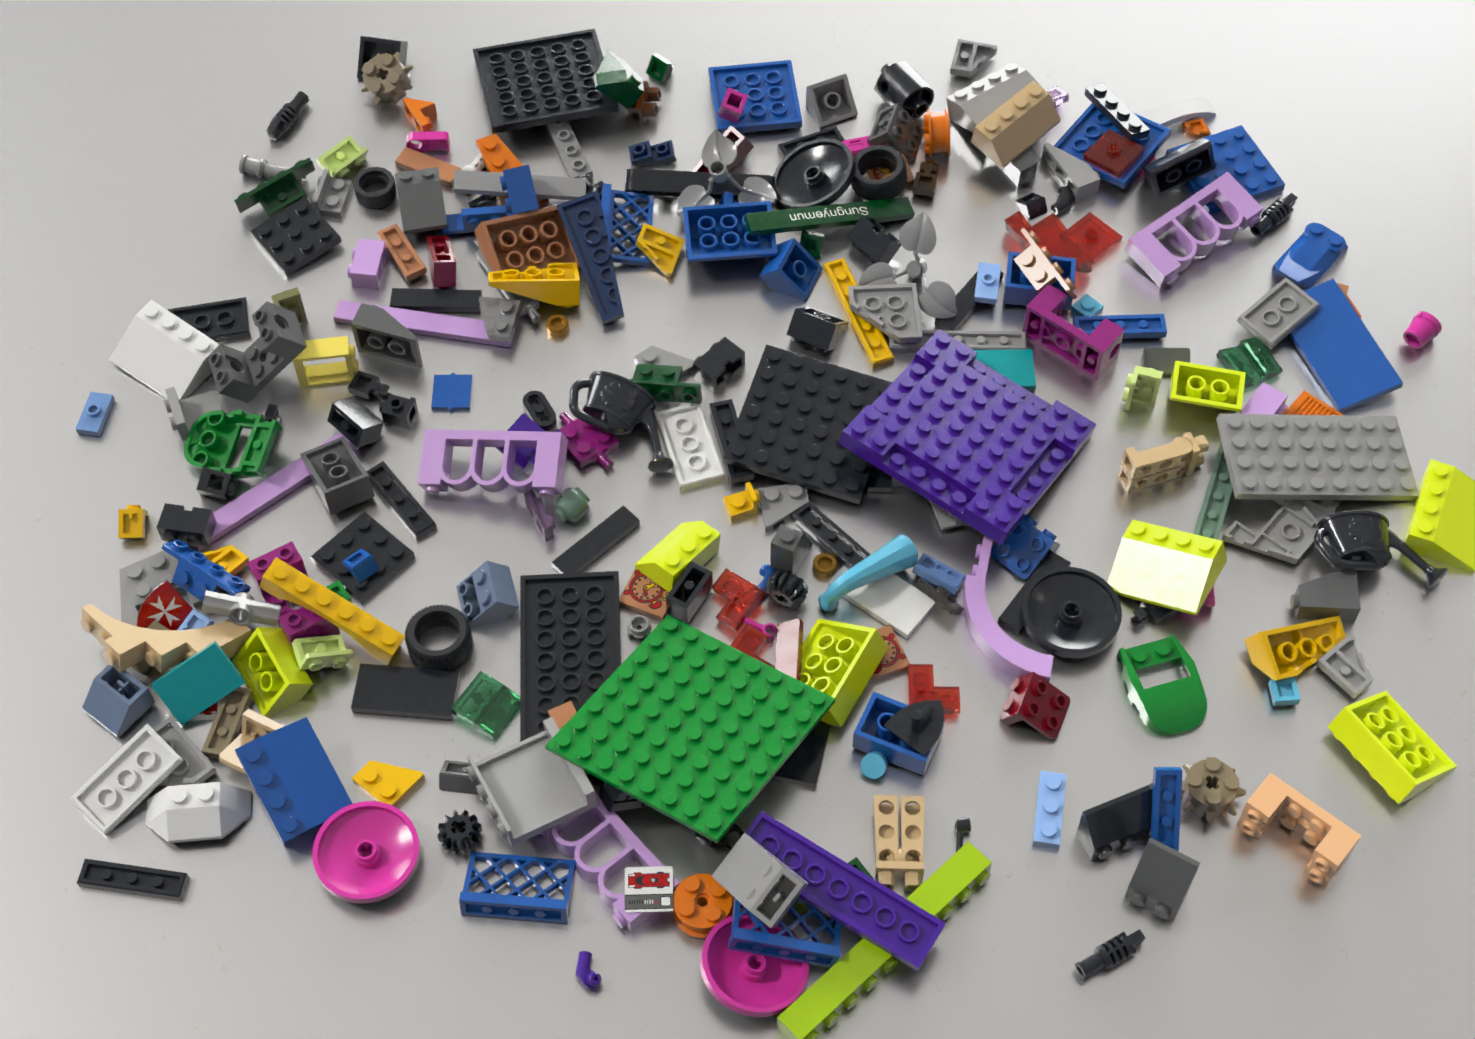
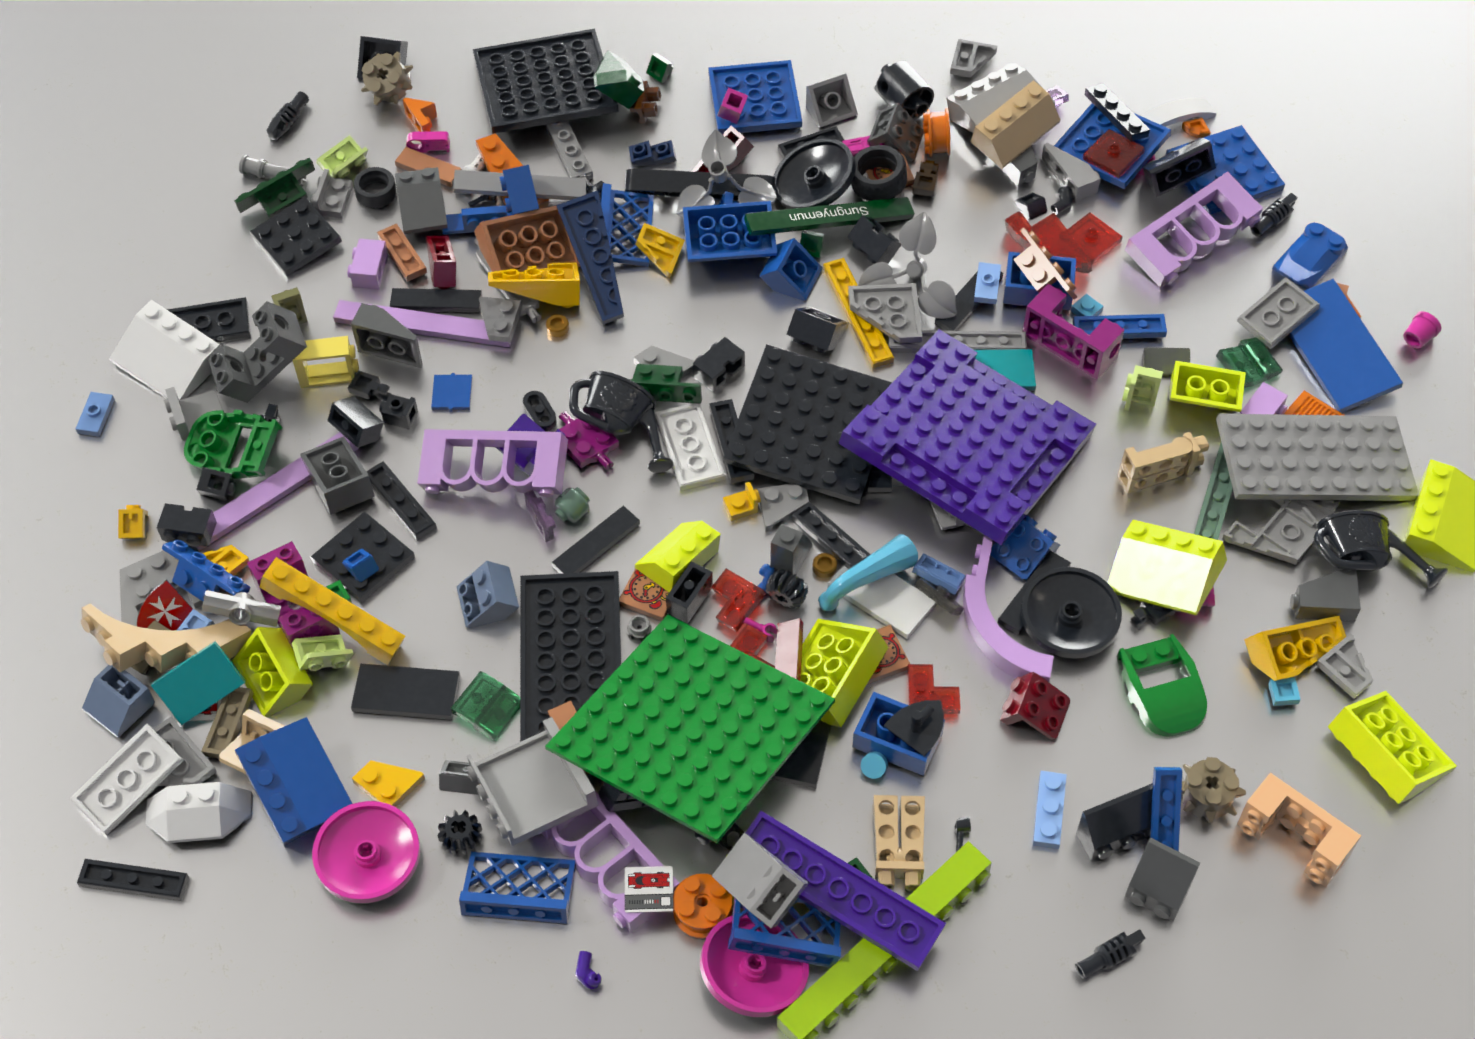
black tyre [405,604,473,670] -> none

